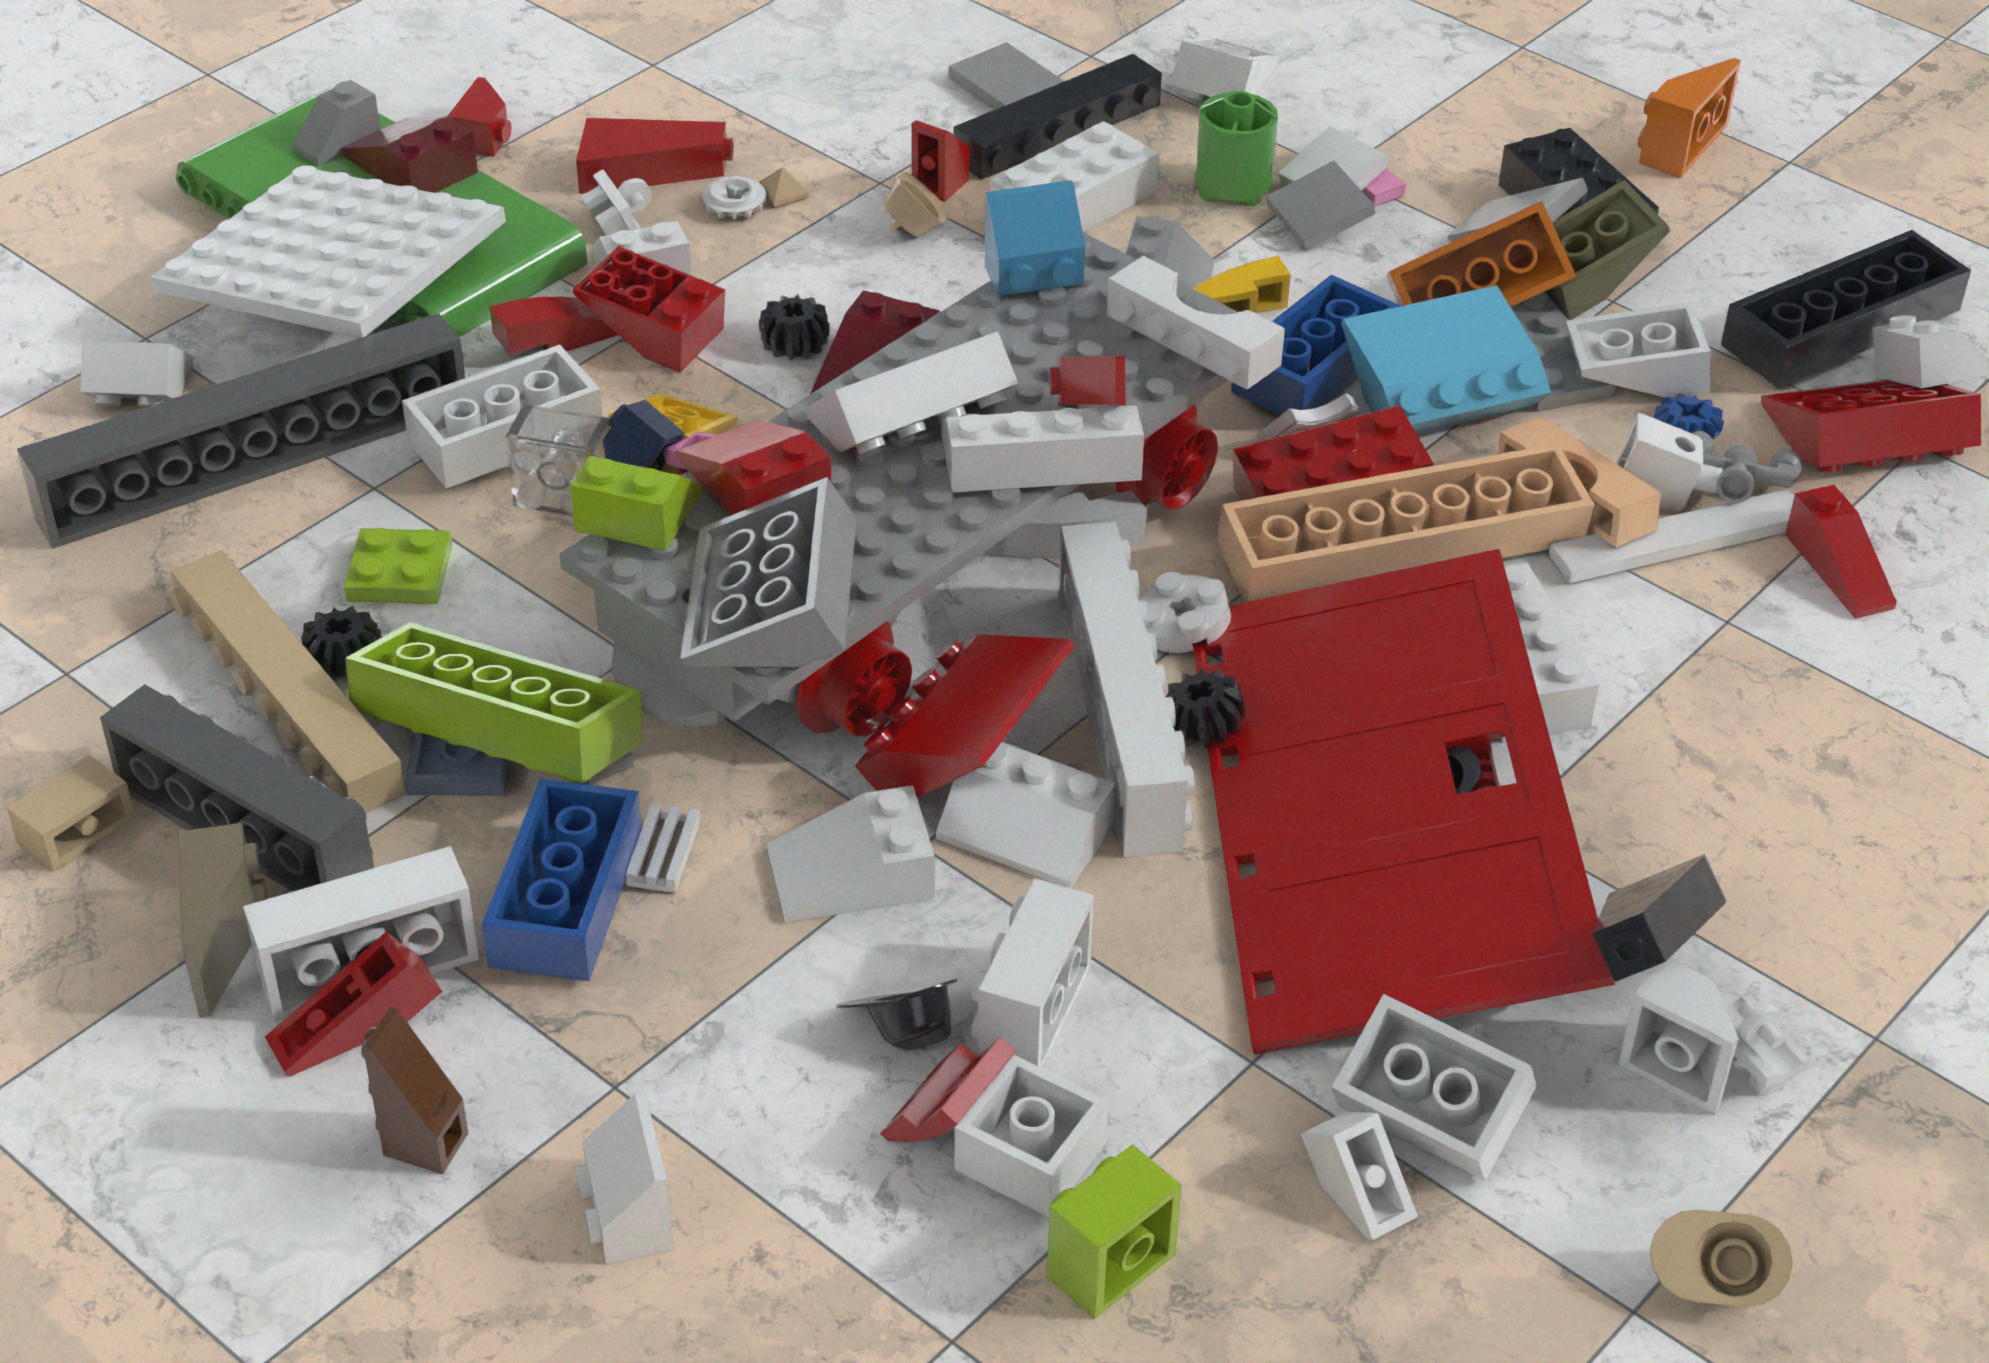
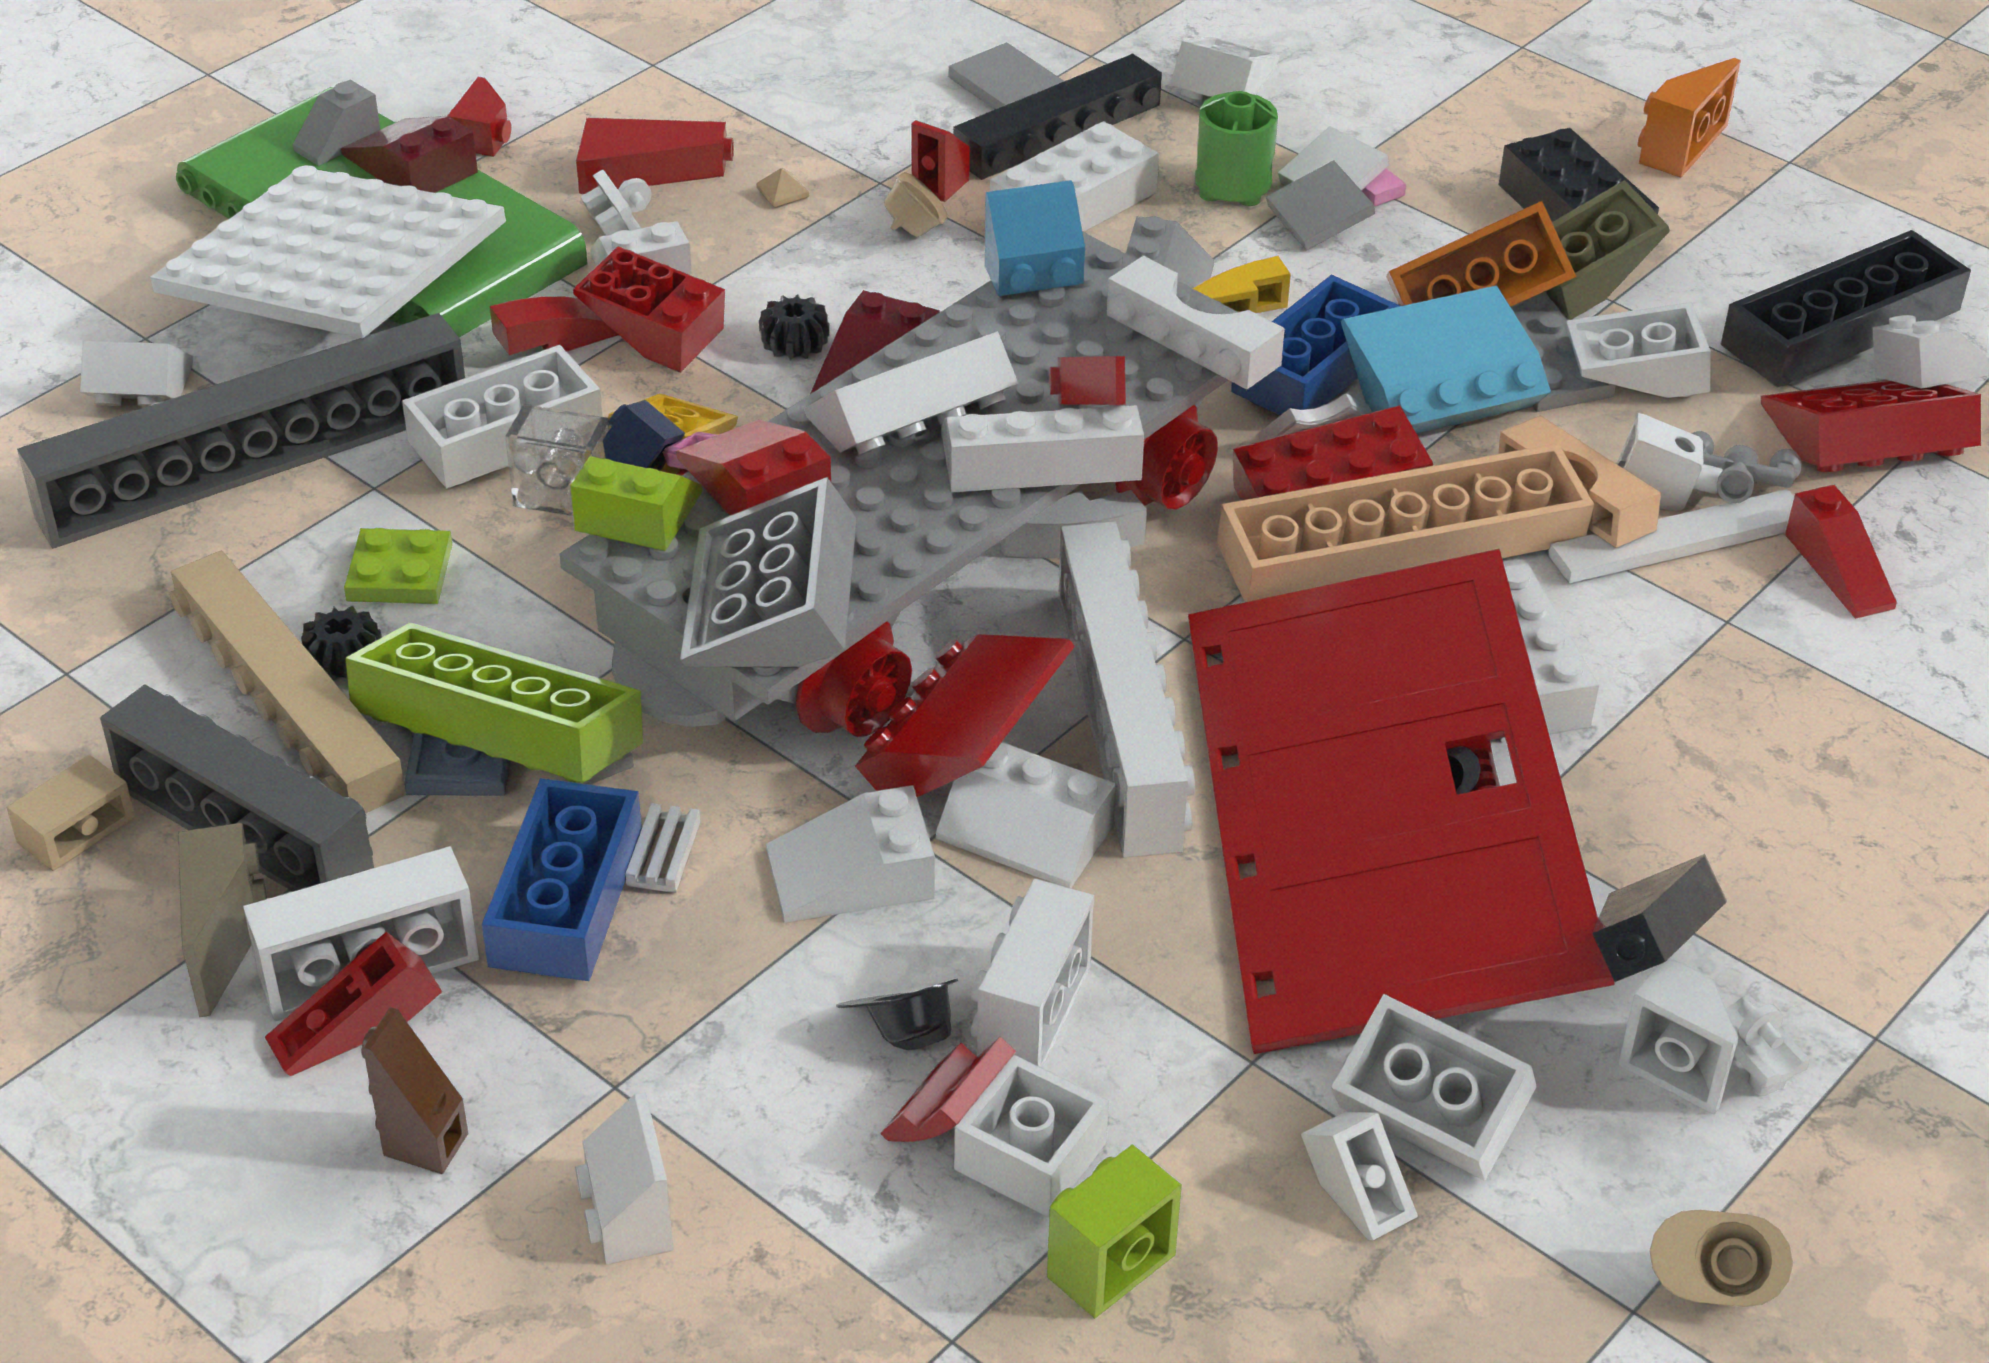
white gear [702,176,766,220] -> none
white plate [1140,571,1231,653] -> none
black gear [1165,667,1246,749] -> none
light grey tile [1447,178,1588,243] -> none
blue gear [1654,393,1724,440] -> none

